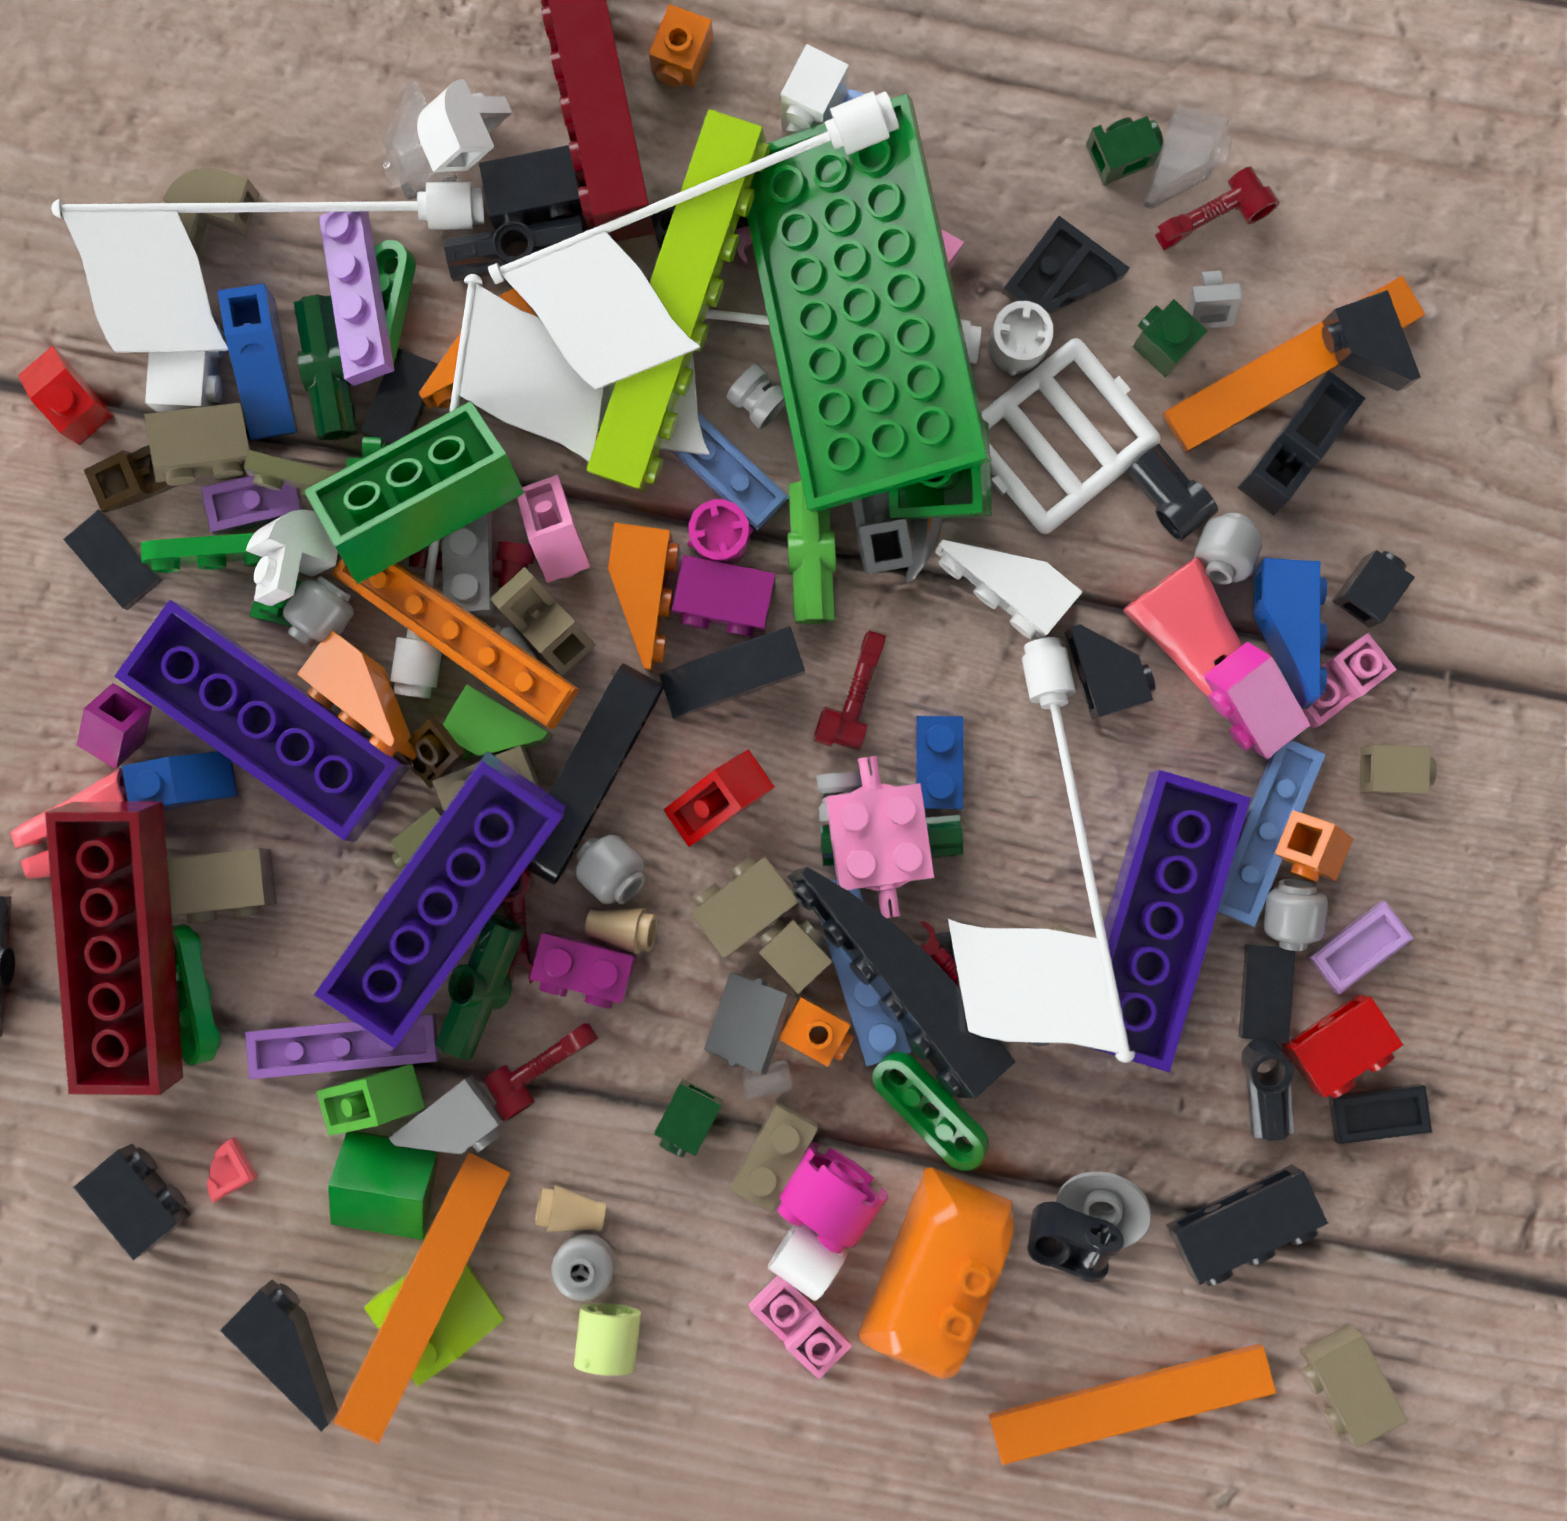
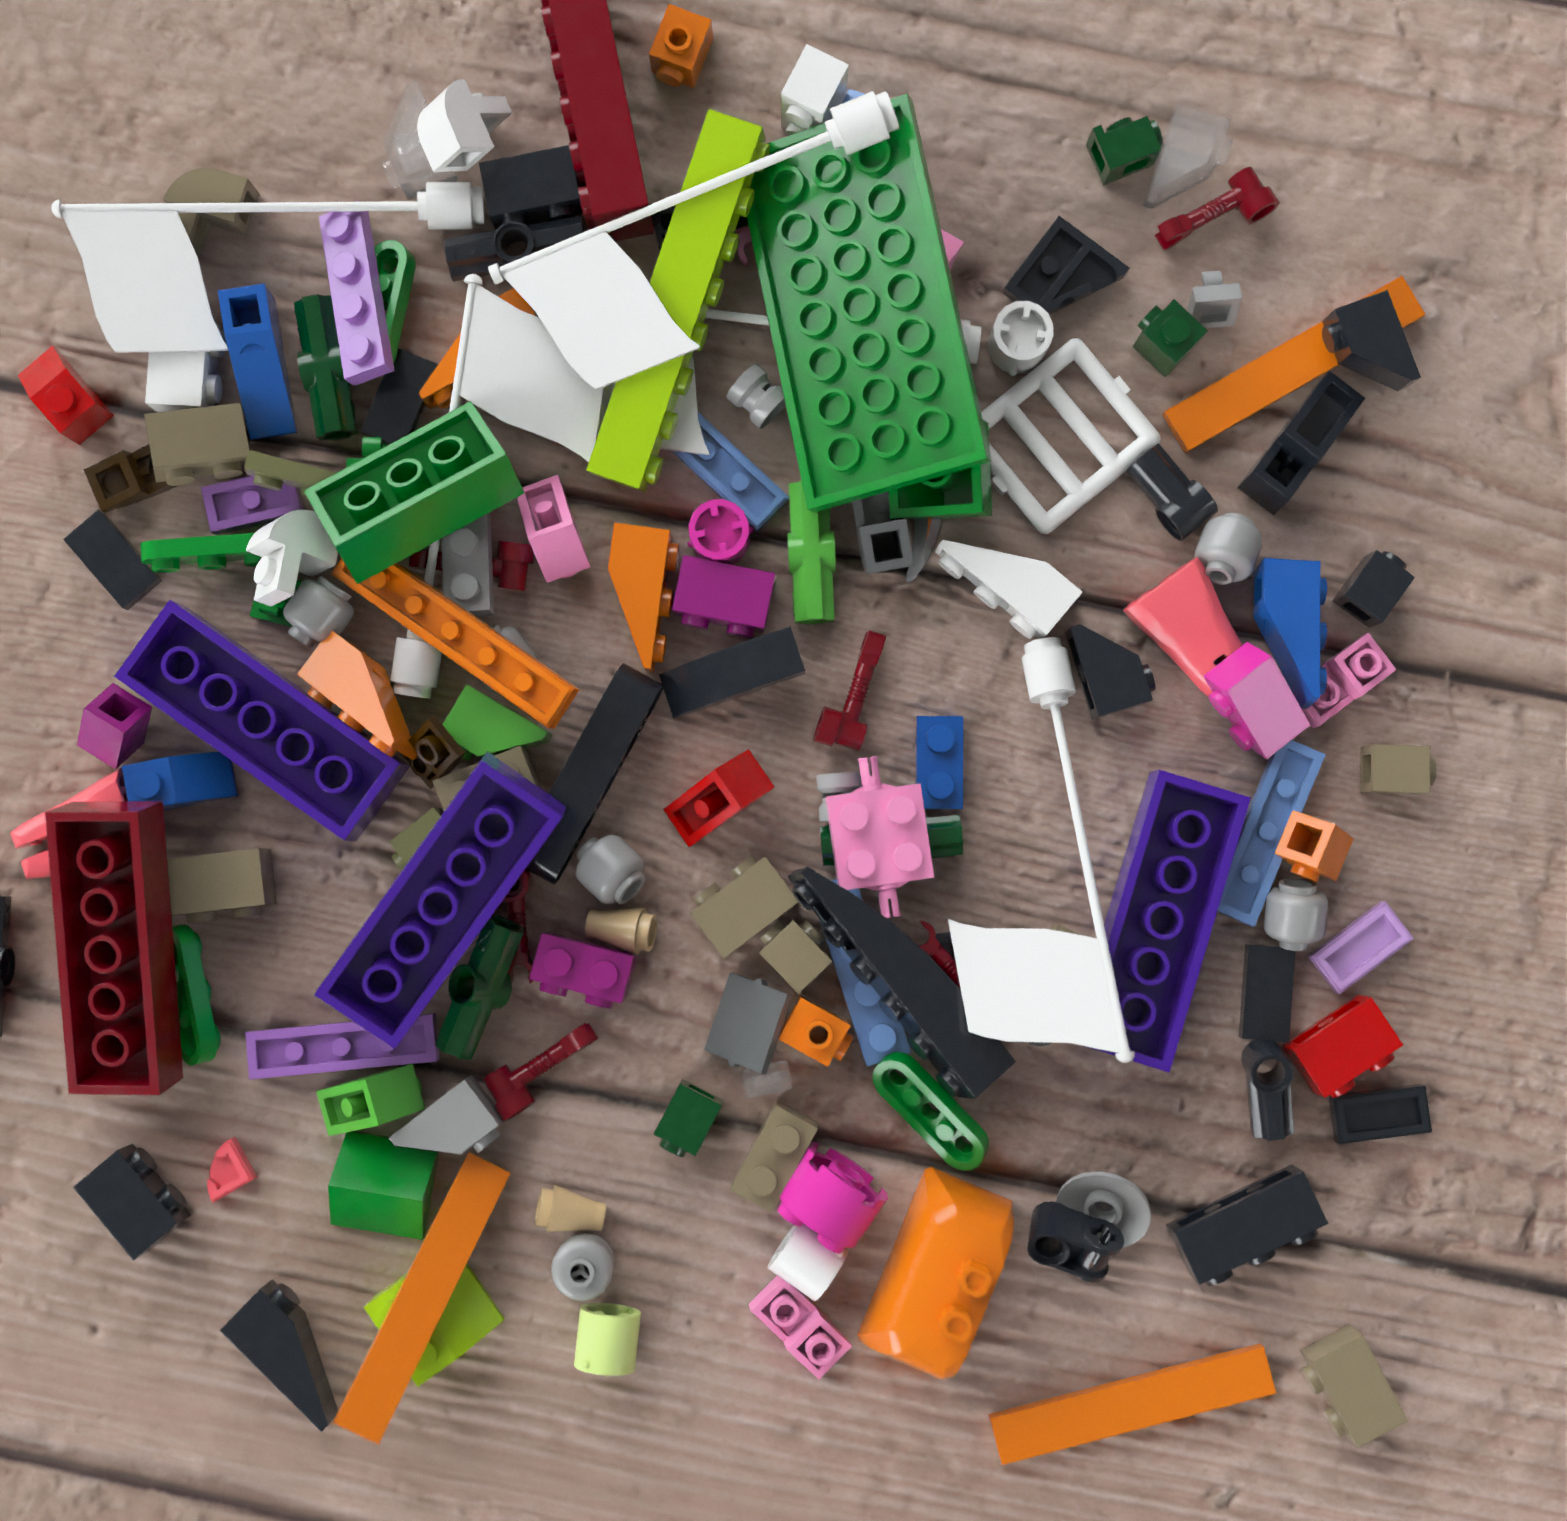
dark tan brick [490,567,596,676] -> none

